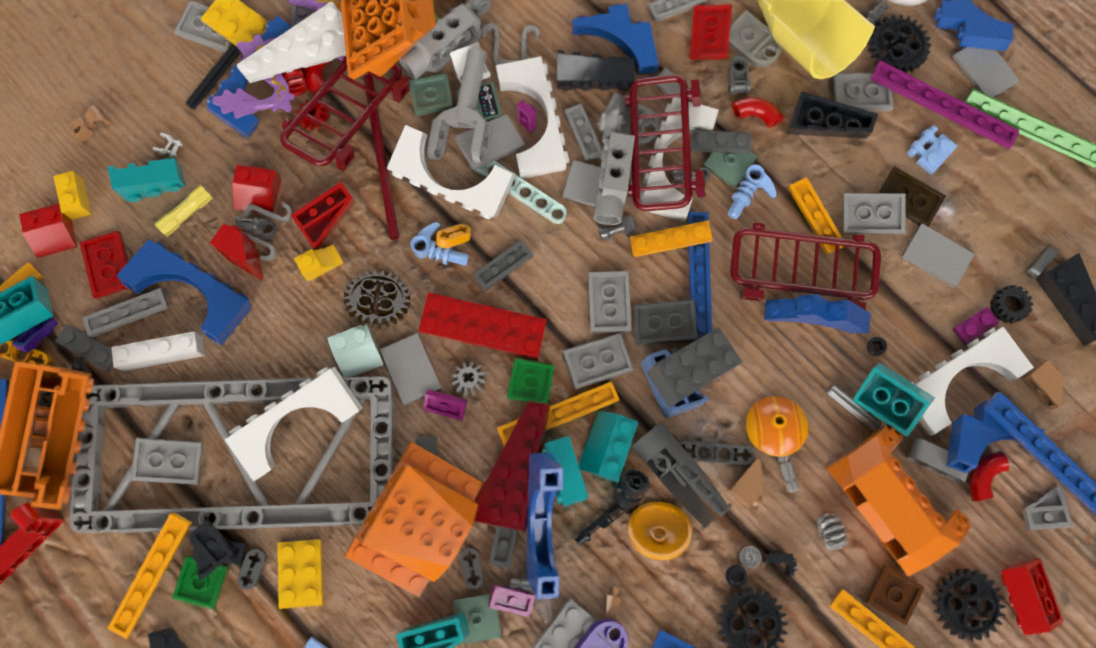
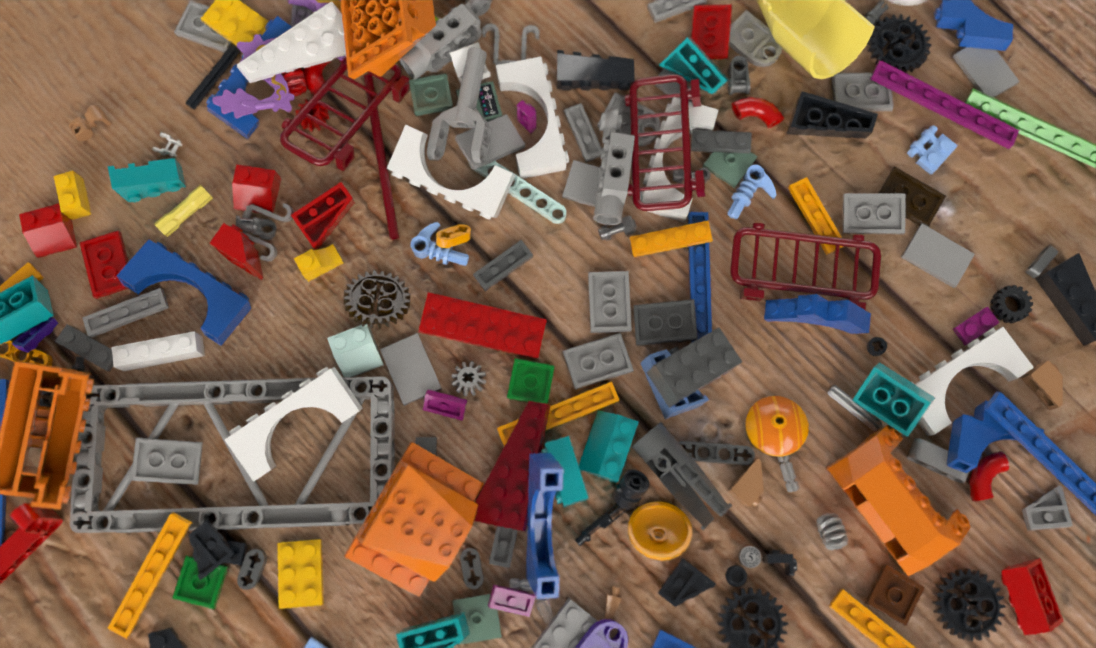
blue arch [572,4,659,75] -> none
none -> black wing [657,558,716,607]
none -> teal wedge [659,37,729,94]

